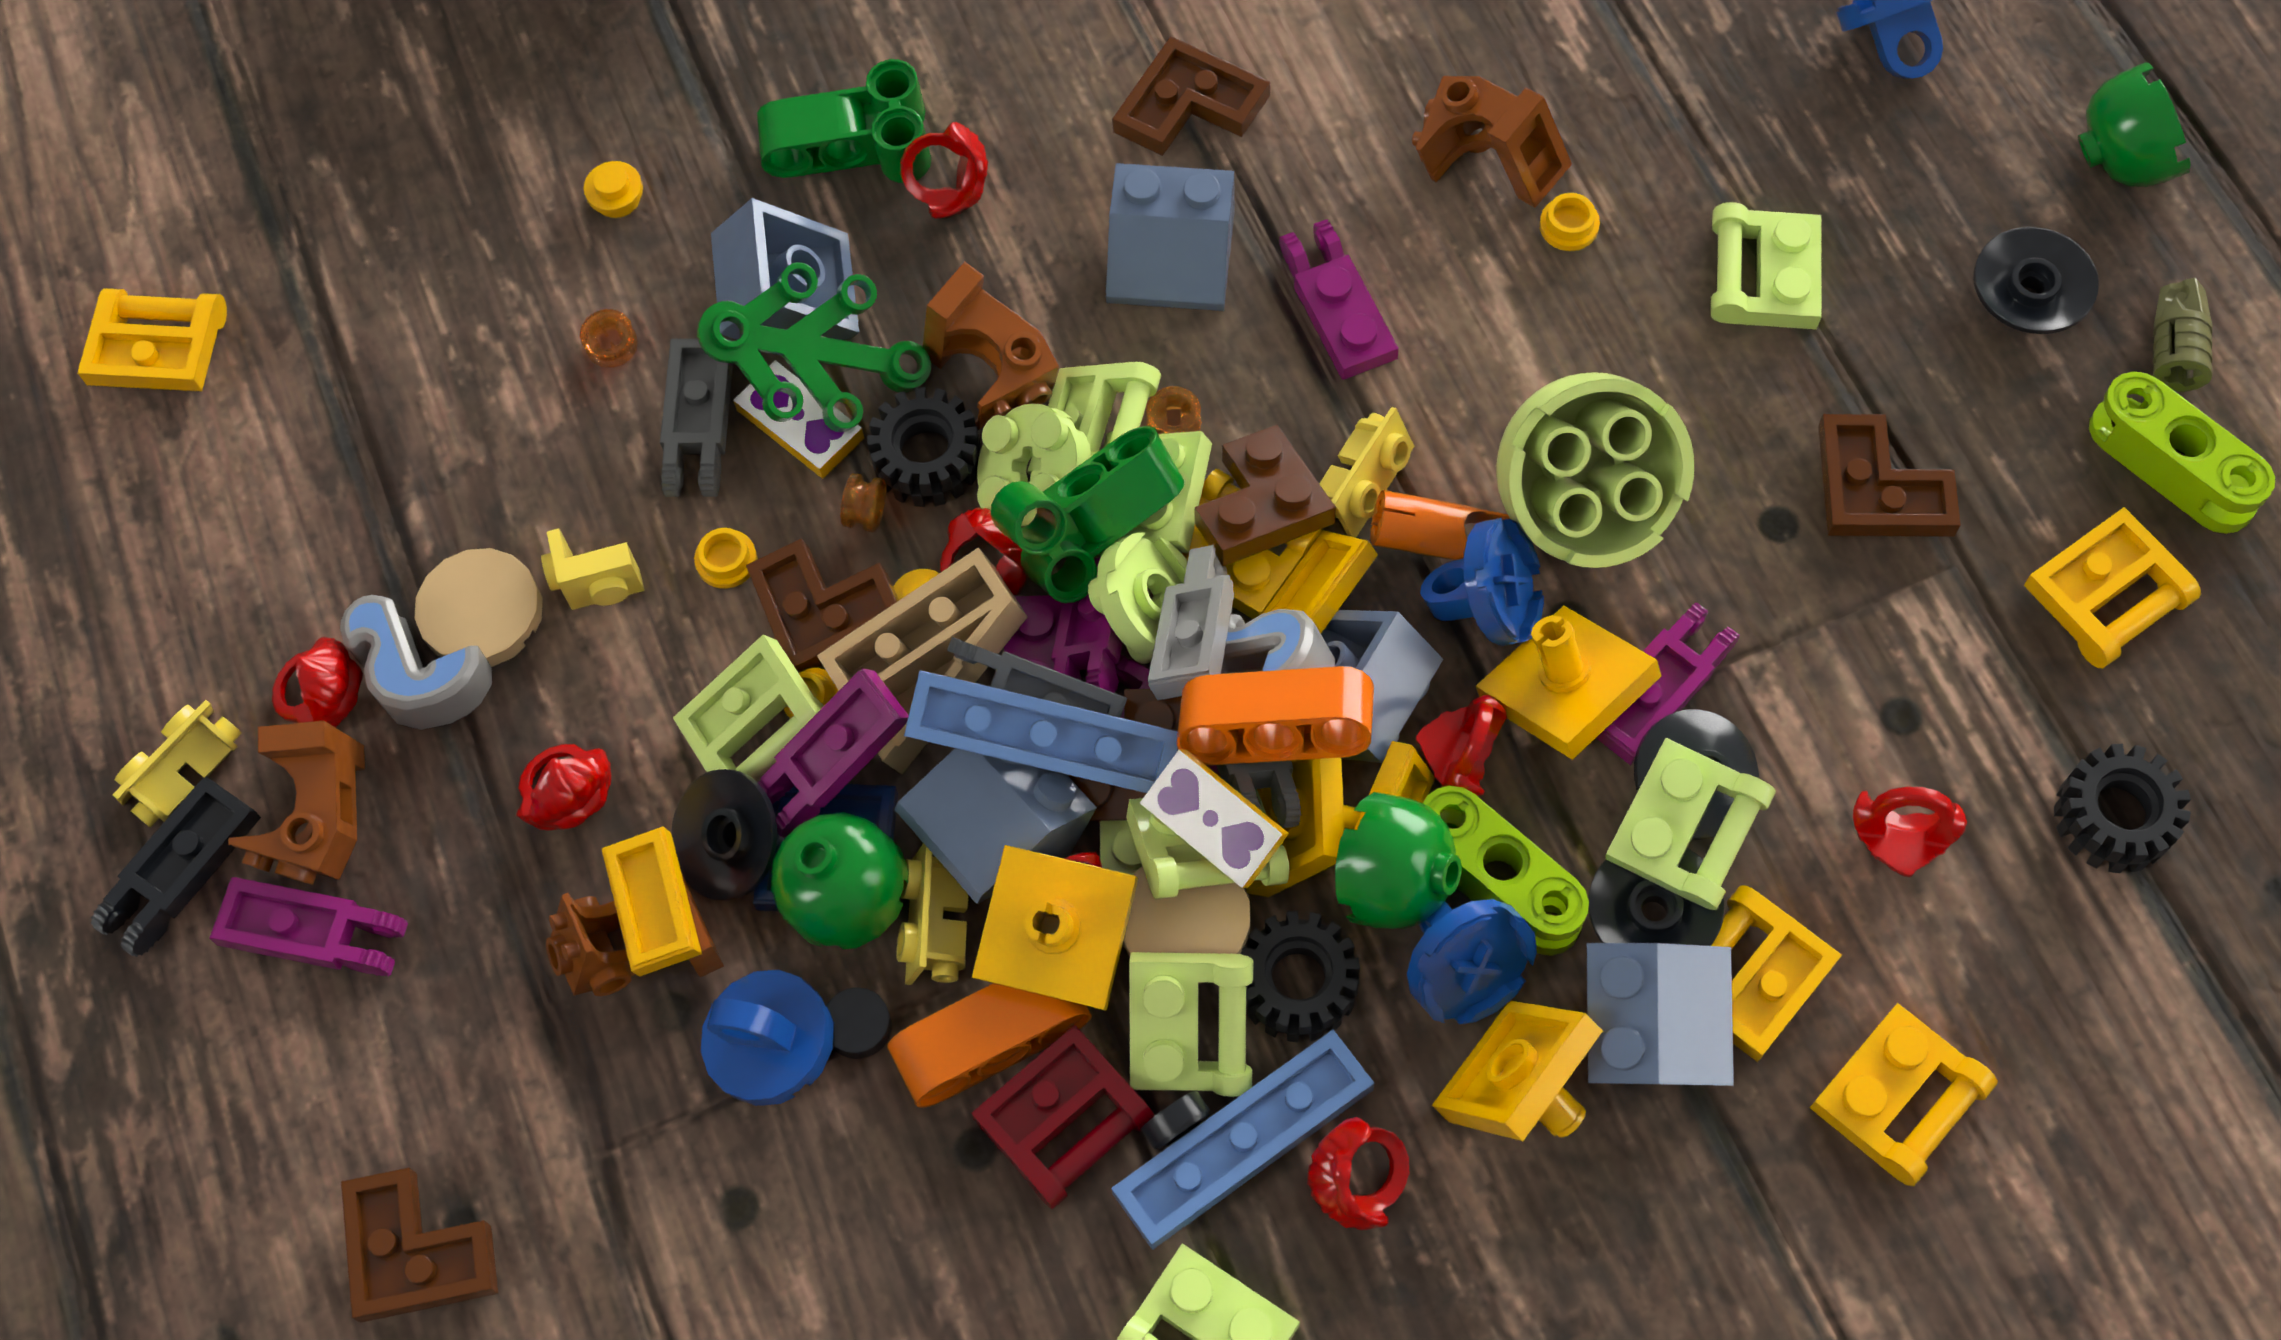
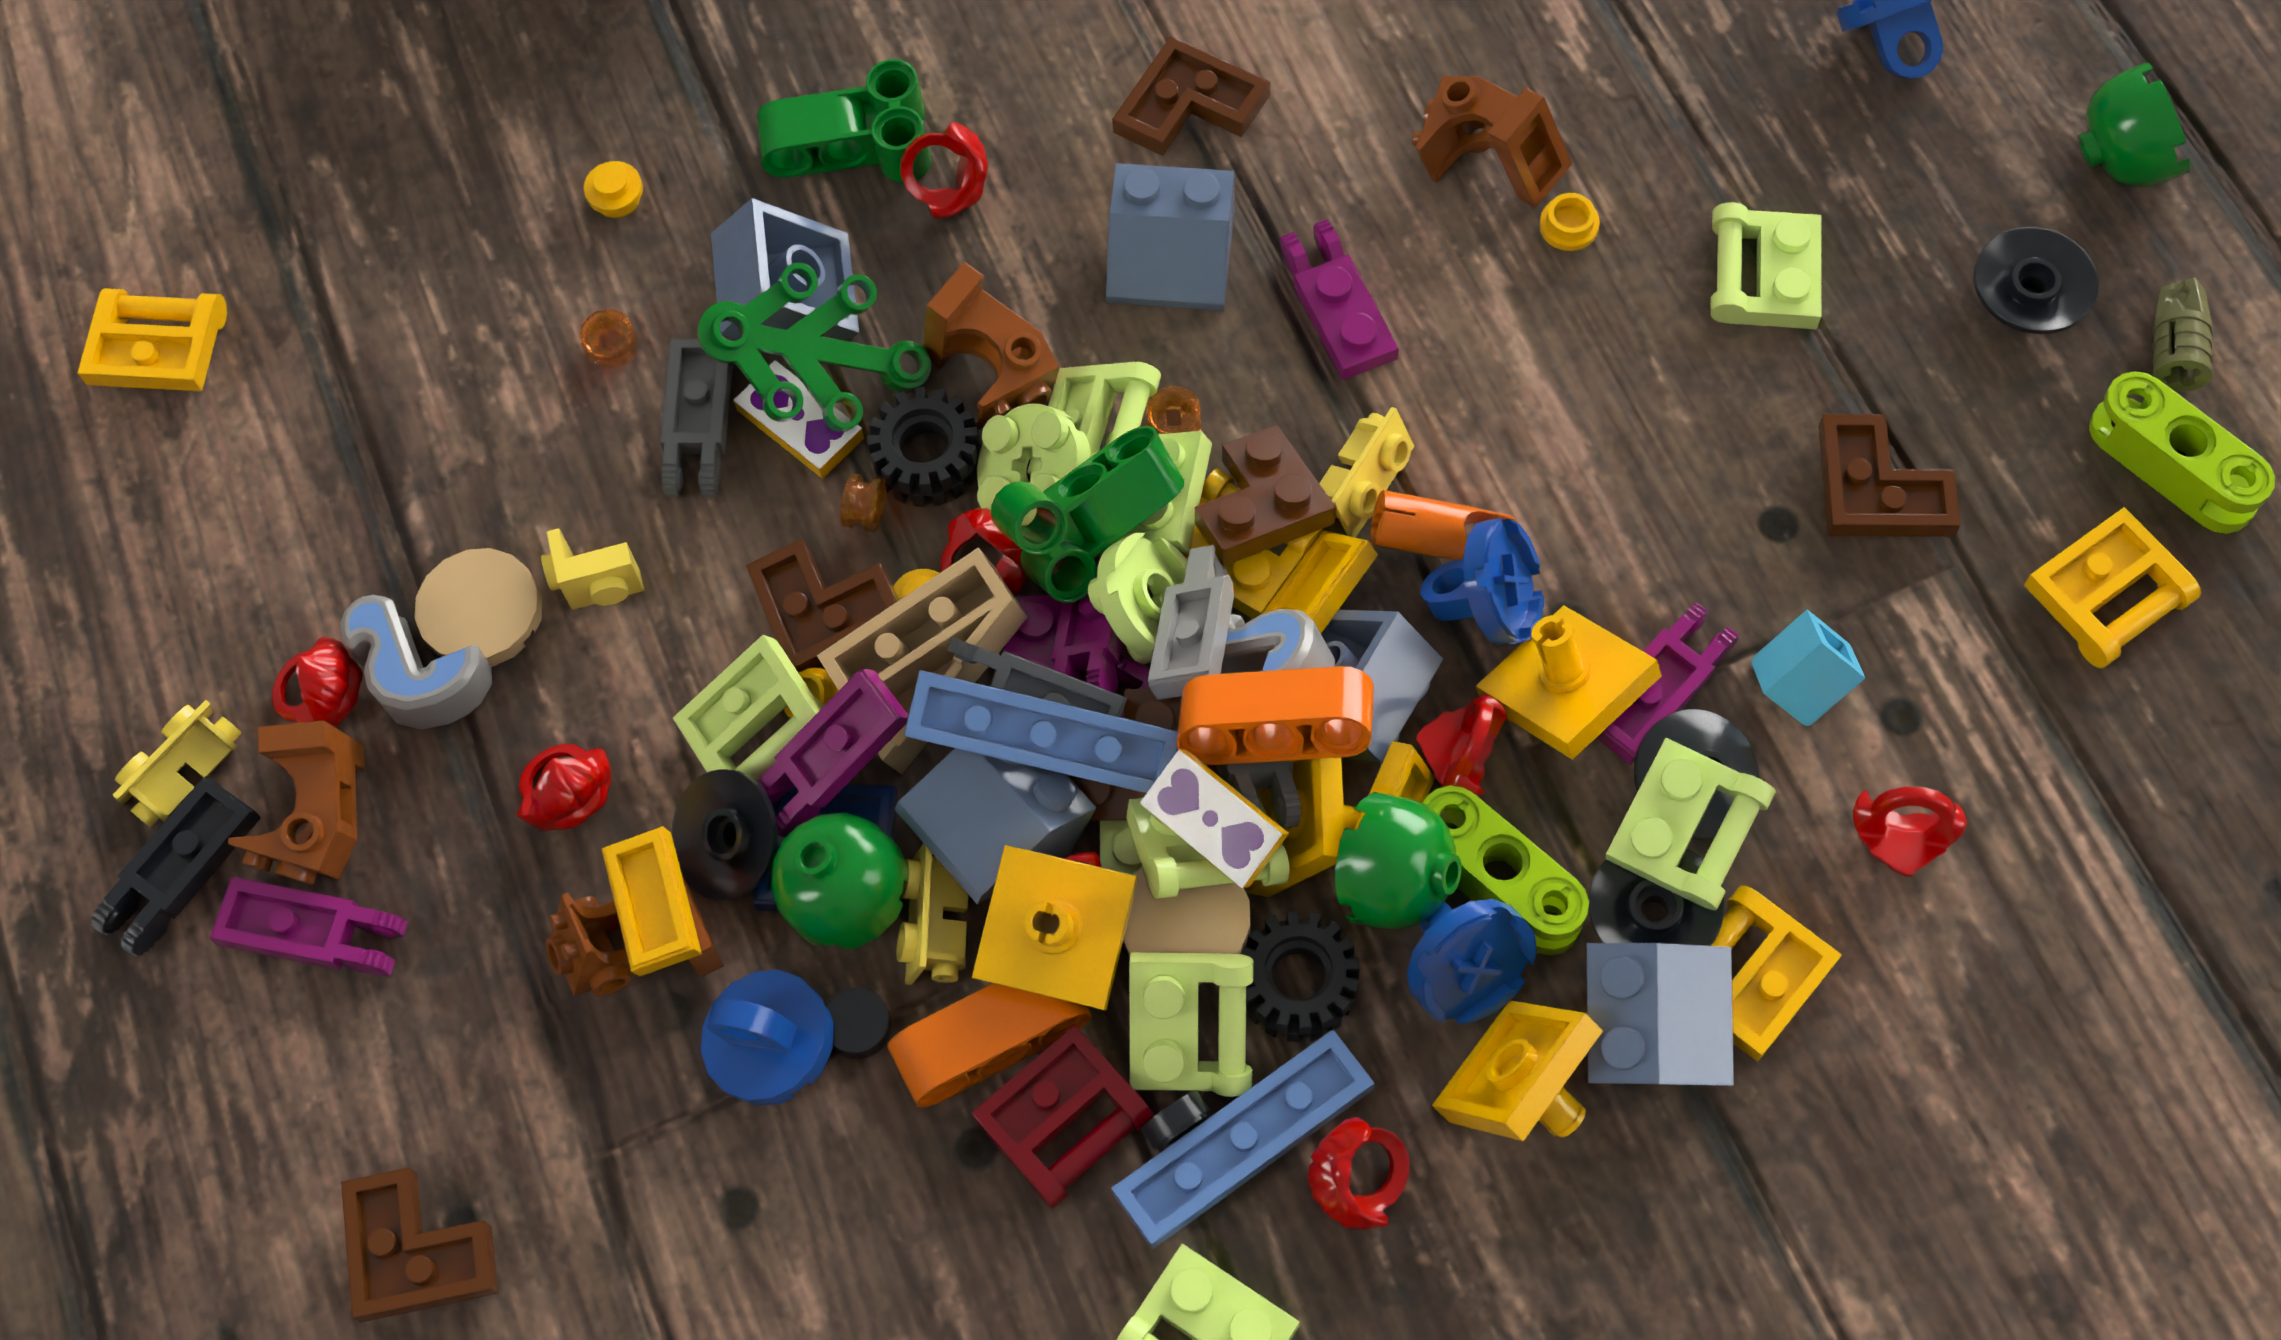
yellow plate [694,528,757,589] -> none
yellowish green cylinder [1496,372,1694,568] -> none
yellow plate [1810,1003,1998,1186] -> none
black tyre [2054,743,2191,873] -> none
none -> medium azure panel [1751,610,1865,726]

